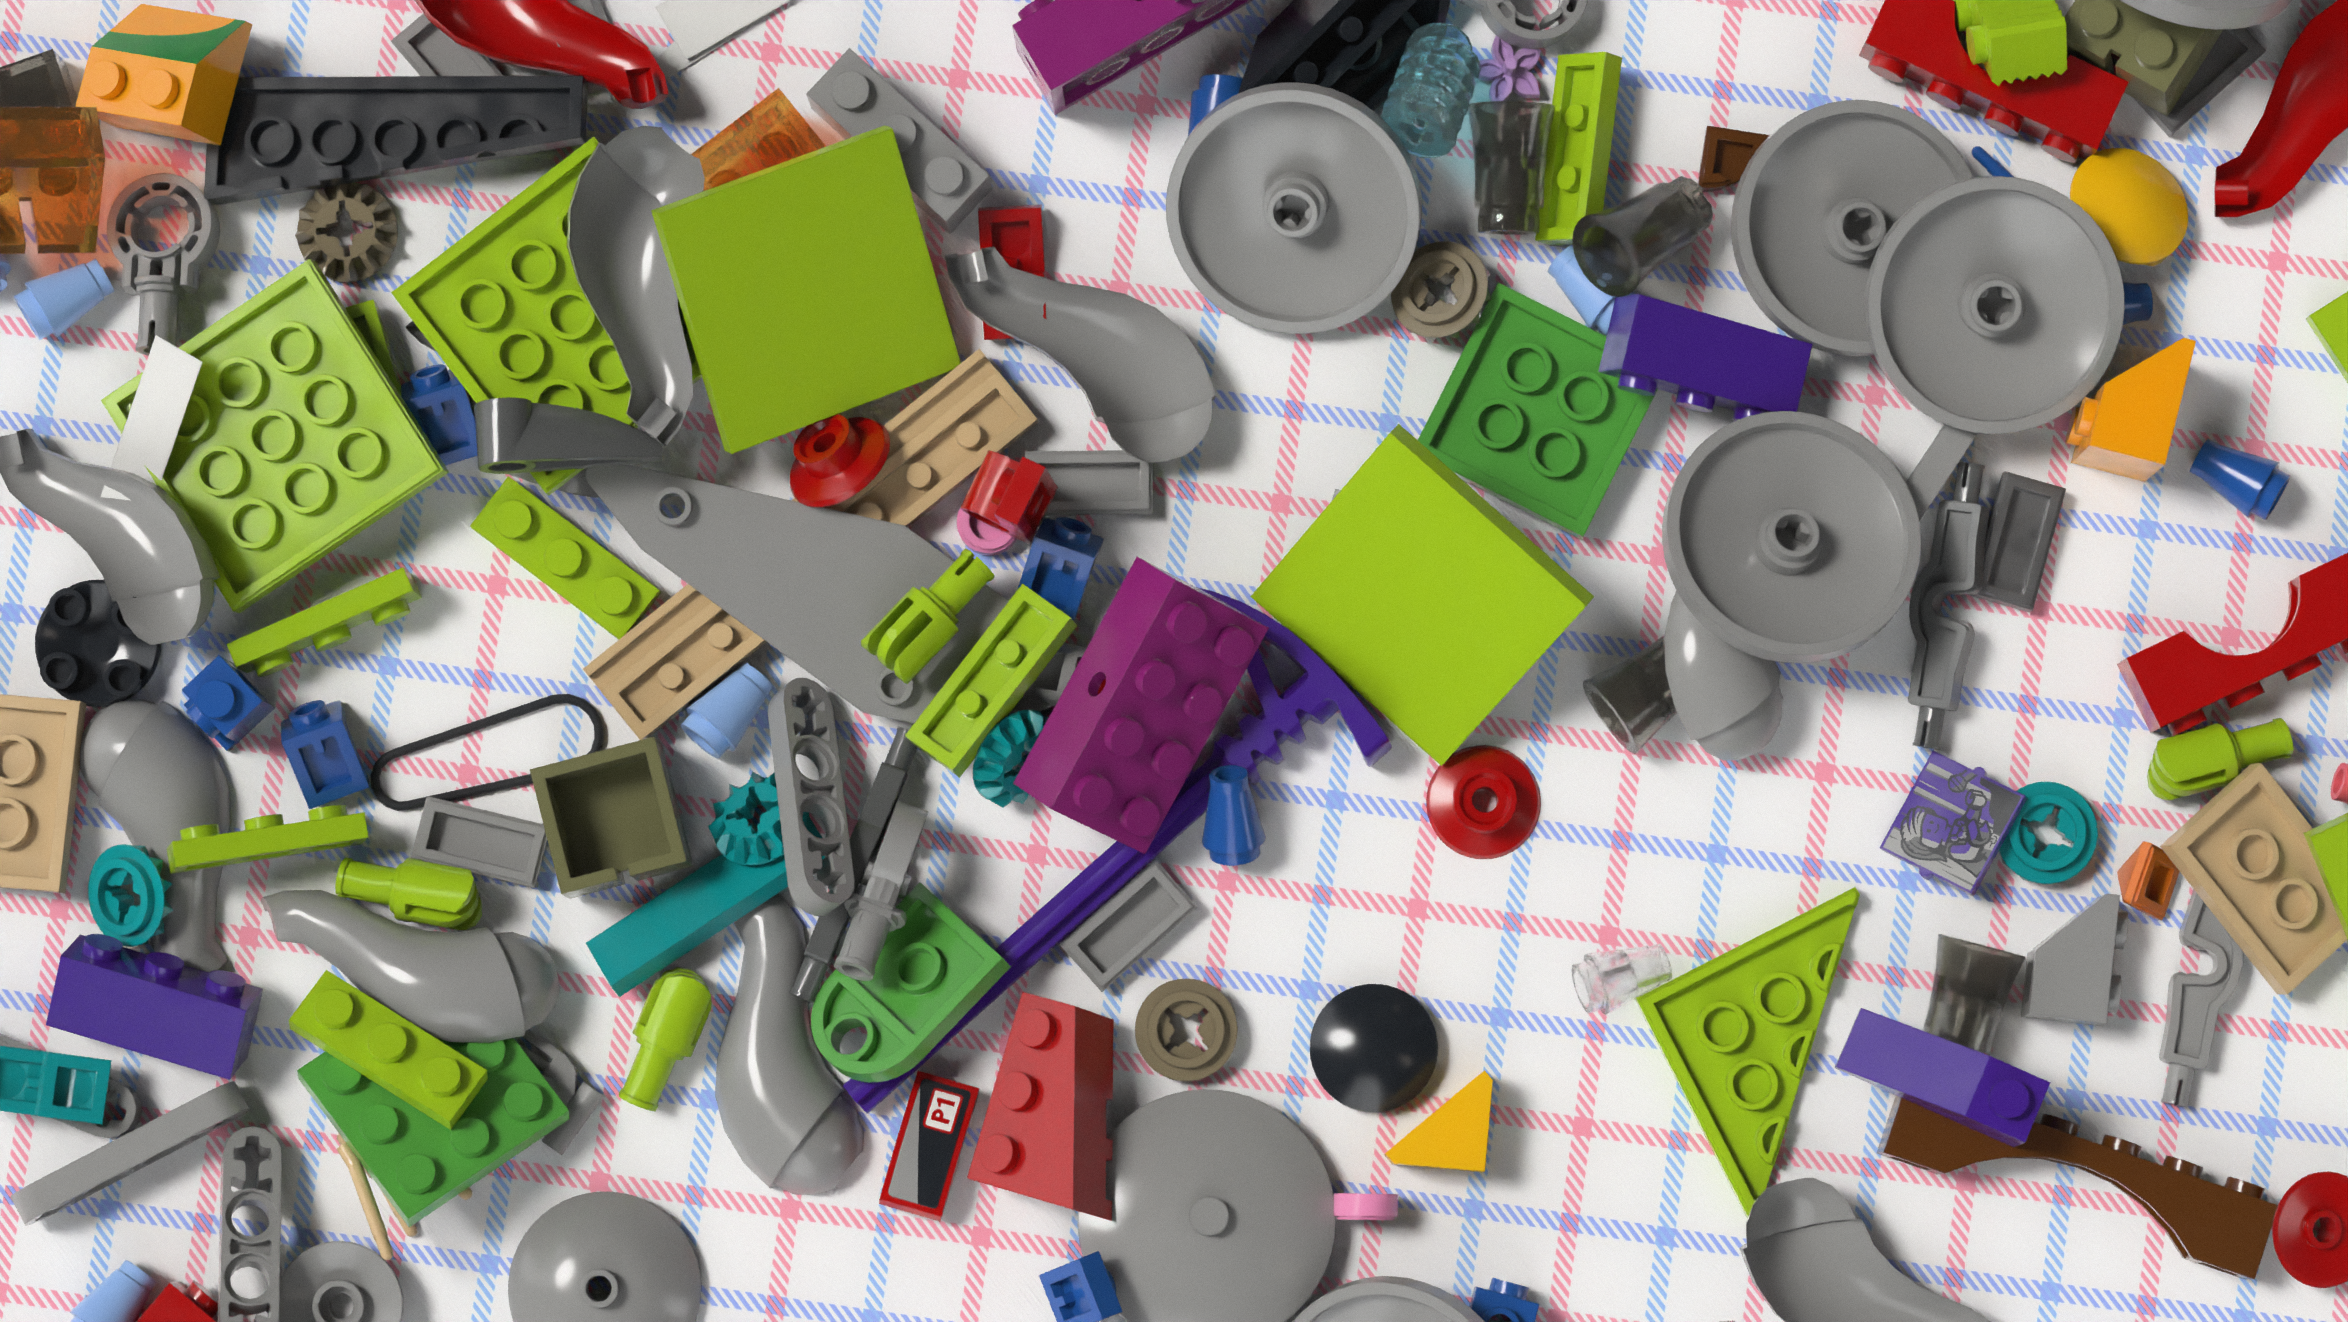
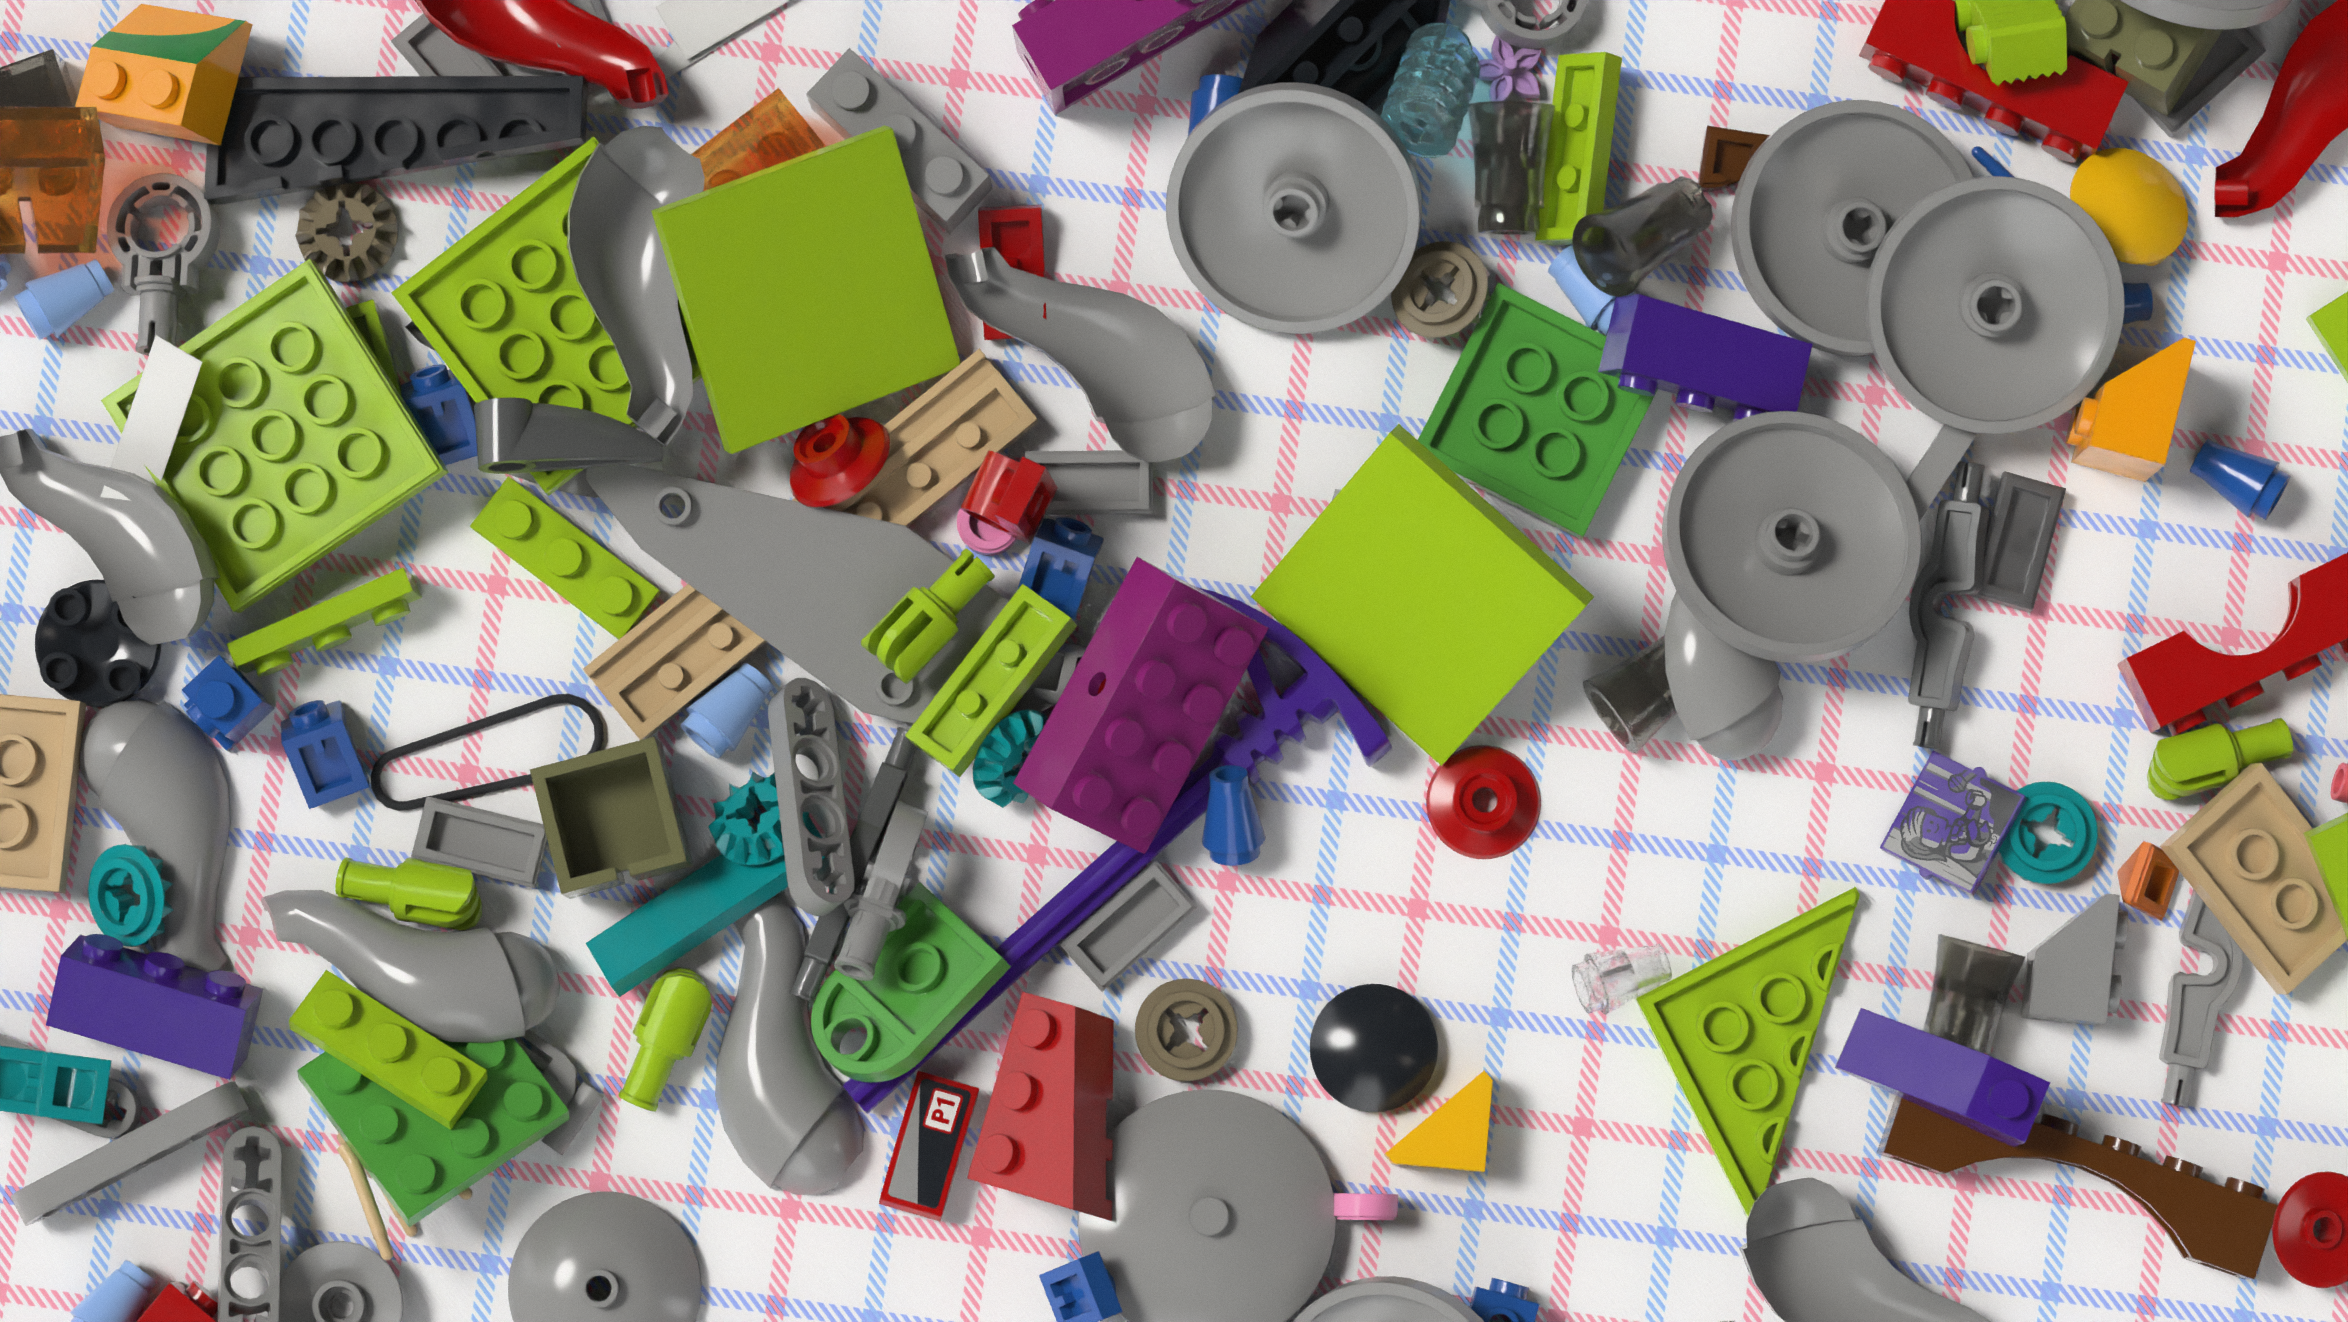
lime plate [166,805,369,874] -> none

